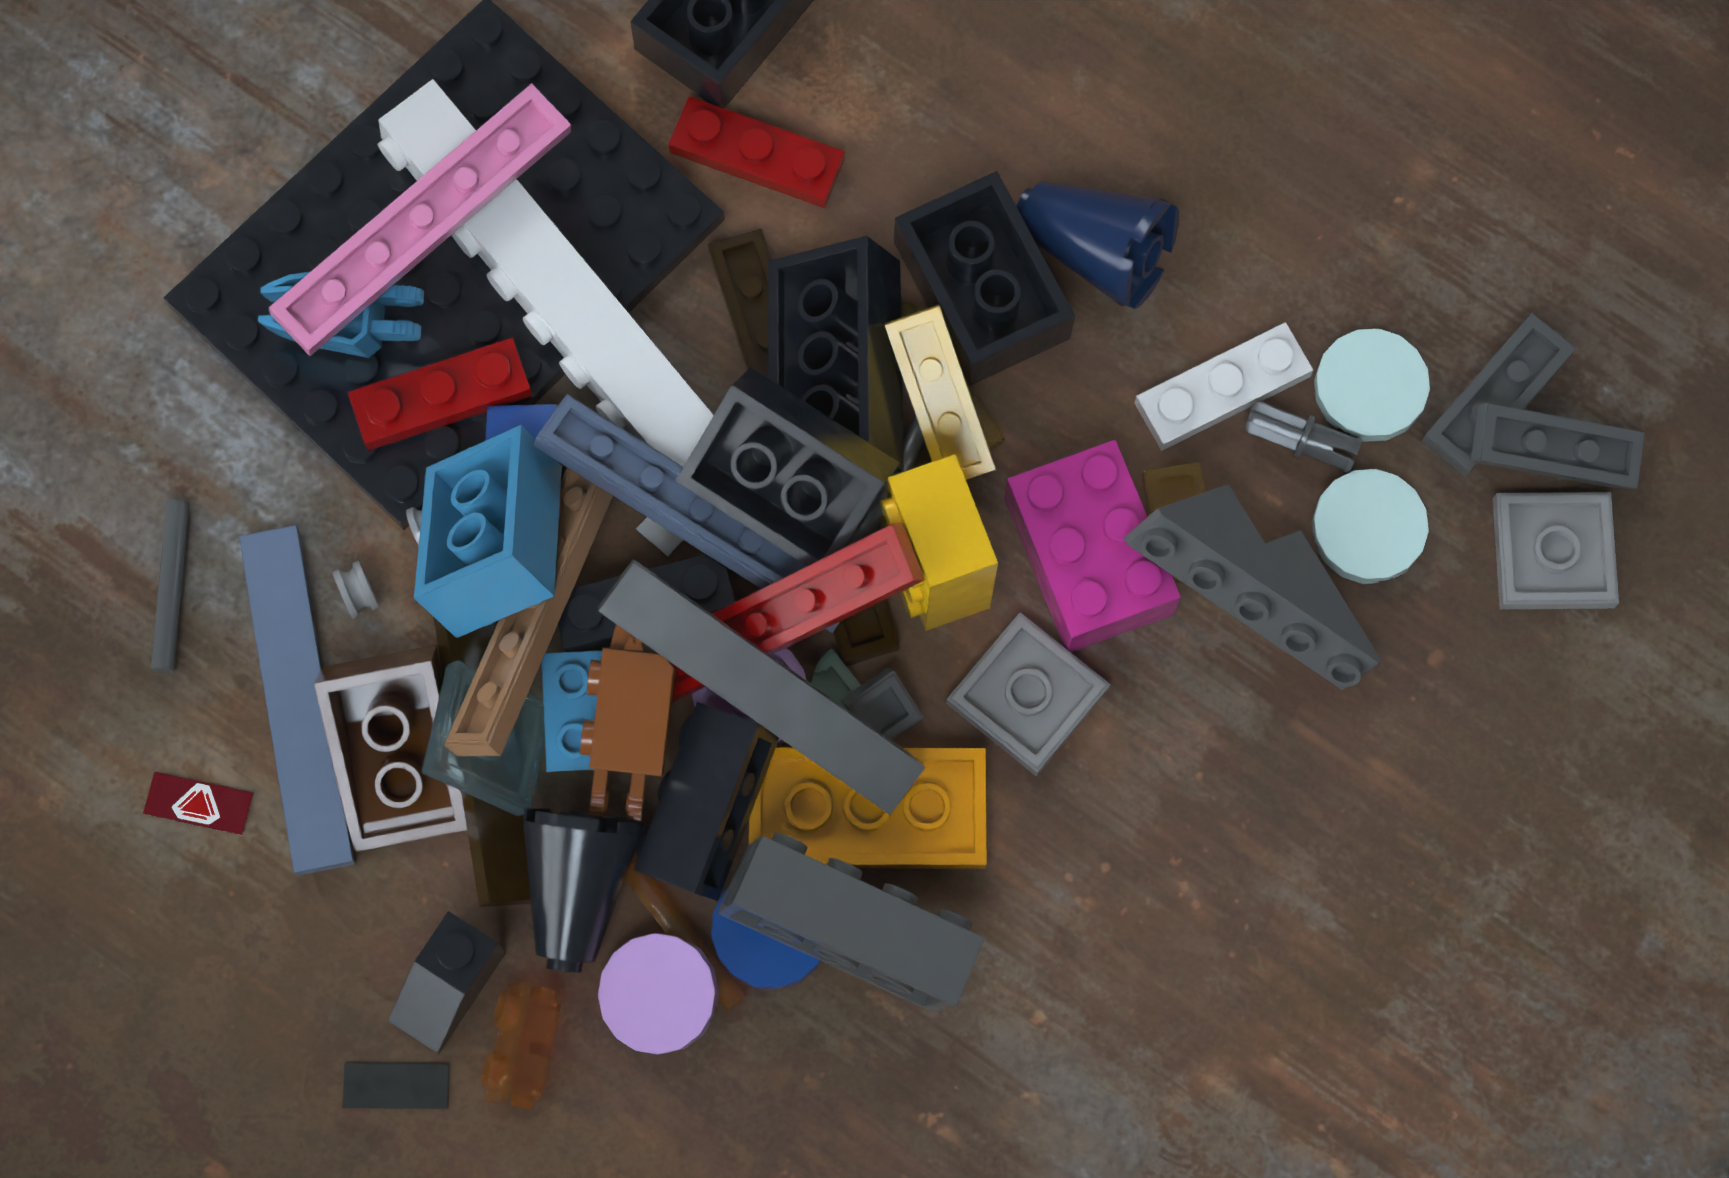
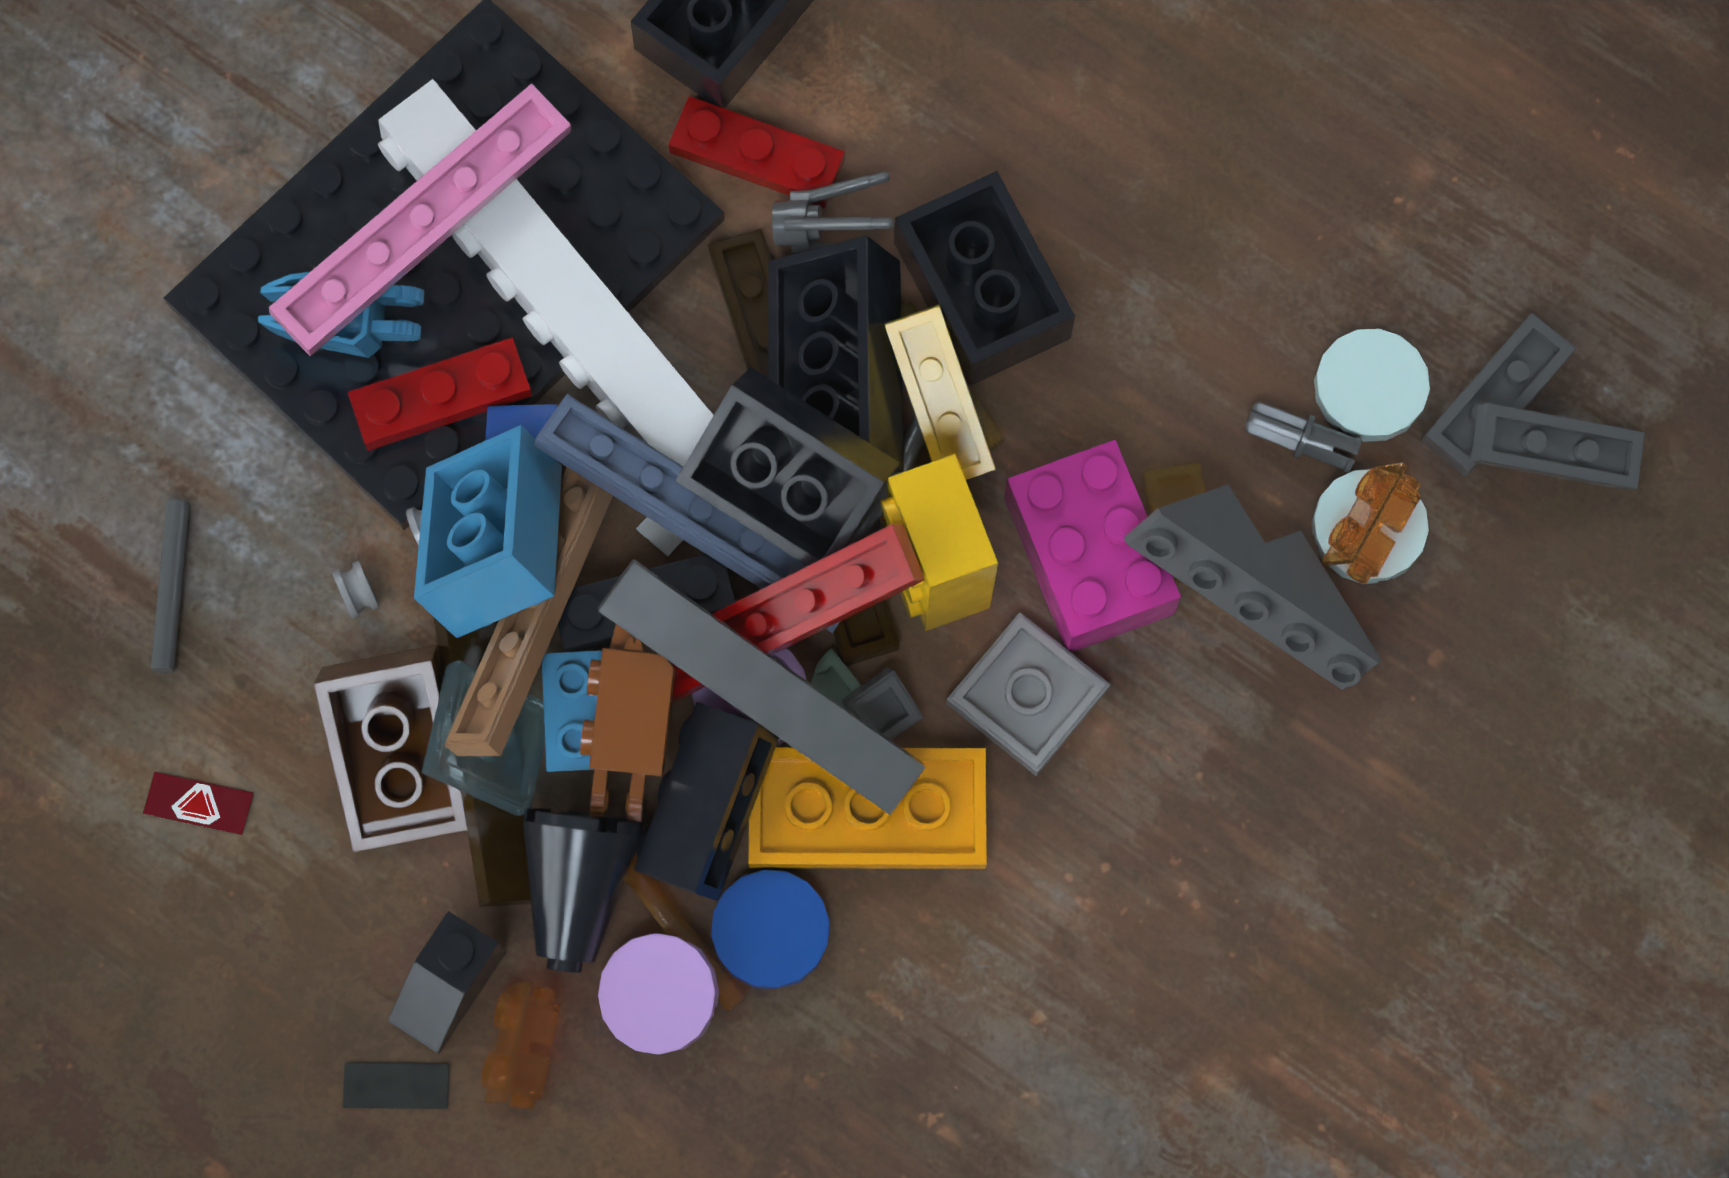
sand blue tile [239,525,355,876] -> none
dark grey brick [717,833,985,1012] -> none
dark blue cone [1016,181,1179,309] -> none
white plate [1134,322,1313,451] -> none
light grey tile [1493,492,1619,609] -> none
none -> dark grey plant [772,171,895,253]
none -> clear orange hinge [1321,462,1421,584]

